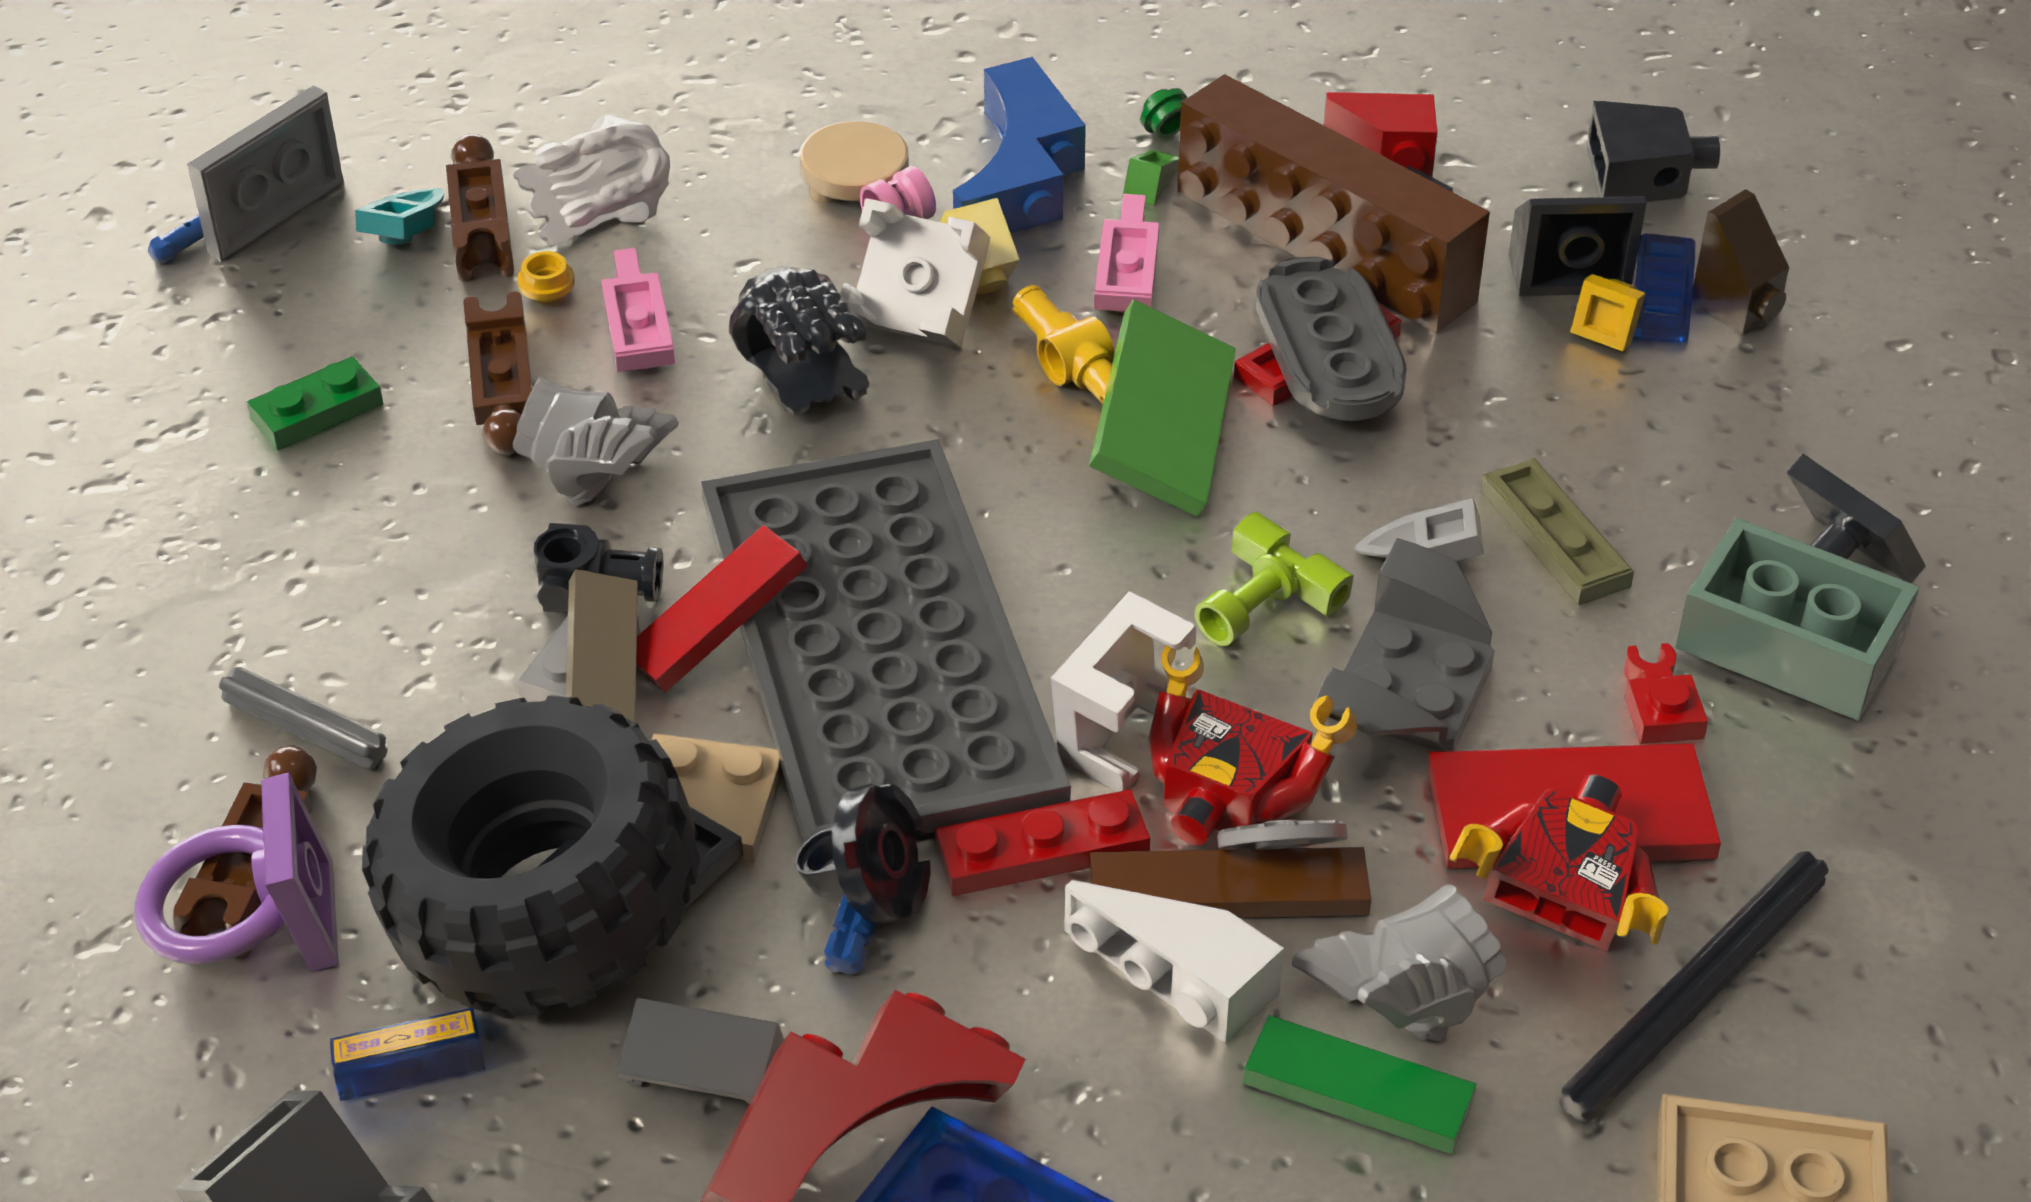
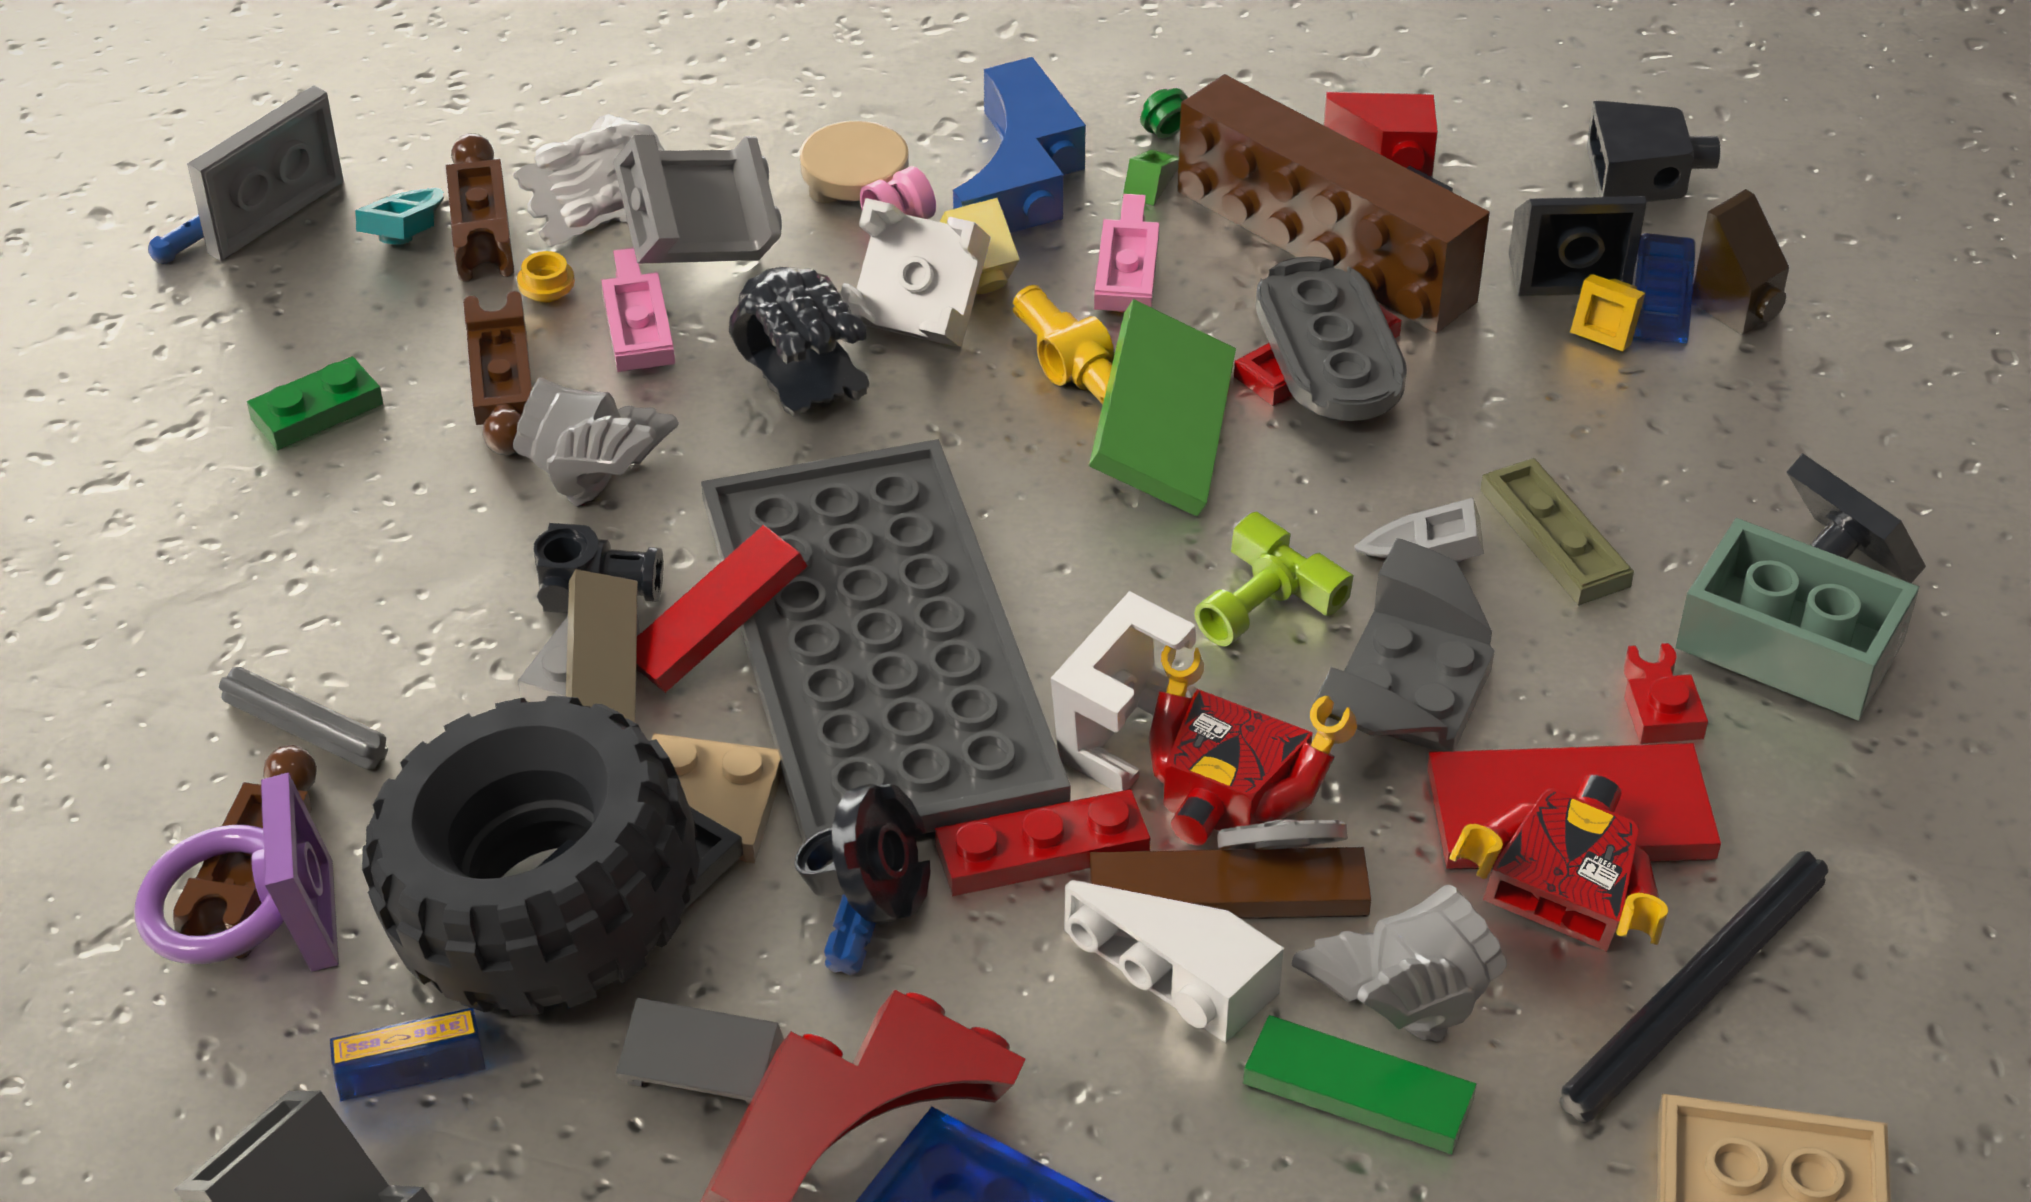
none -> light grey panel [613,135,782,264]

